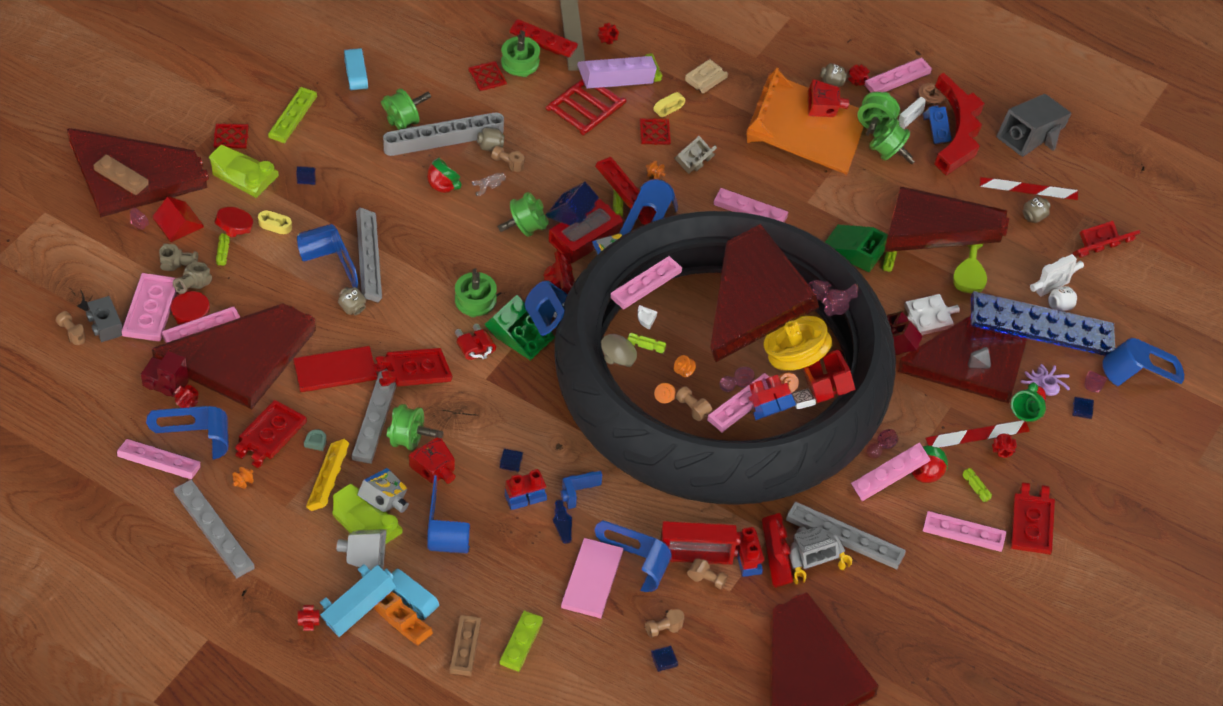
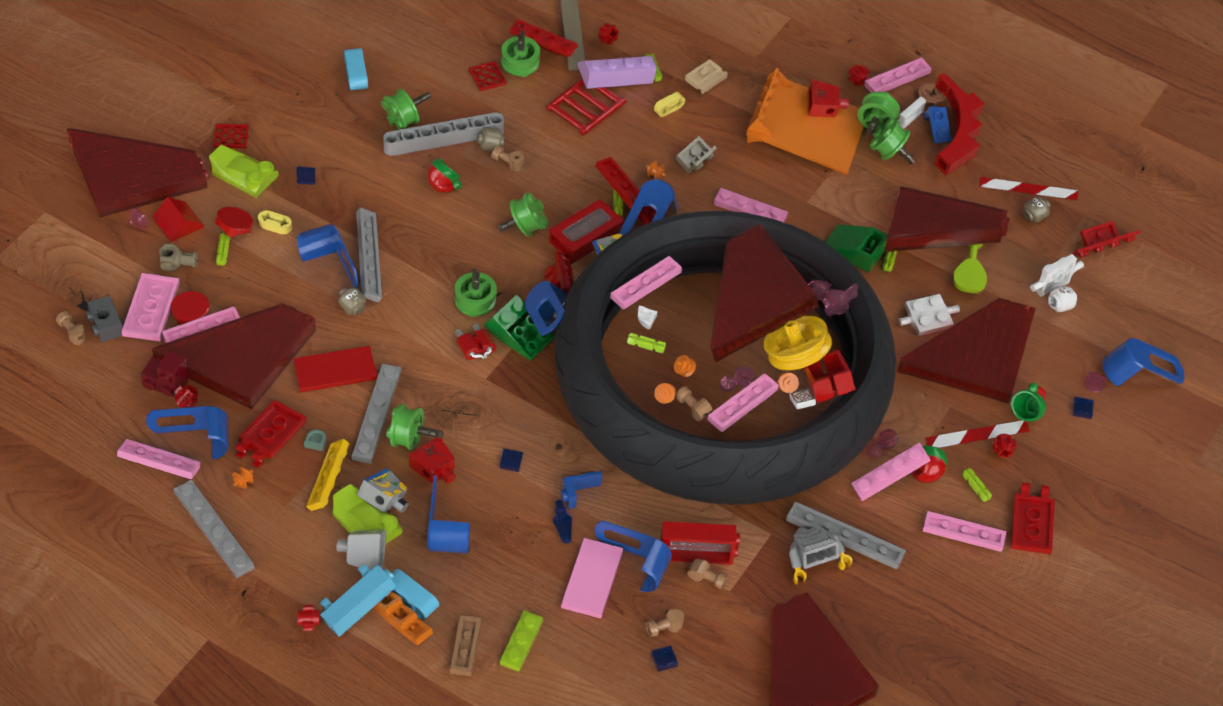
medium nougat plate [94,154,149,195] -> none
dark tan connector [173,261,212,294] -> none
lime tile [268,87,317,143] -> none
red tile [373,348,453,387] -> none
clear plate [471,173,506,196] -> none
red hips [504,469,547,510] -> none
clear blue slope [545,181,599,226] -> none
dark tan dish [601,334,637,367] -> none
red window [640,118,671,145] -> none
red hips [736,527,764,577] -> none
hips [748,374,796,420] -> none
red bracket [762,513,793,588] -> none
dark tan head [820,63,847,87] -> none
dark red brick [887,311,923,355] -> none
flat silver slope [968,347,991,369] -> none
clear blue plate [971,291,1116,356] -> none
dark grey slope [996,94,1071,157] -> none
lavender animal [1020,364,1070,400] -> none
flat silver slope [1045,124,1061,151] -> none

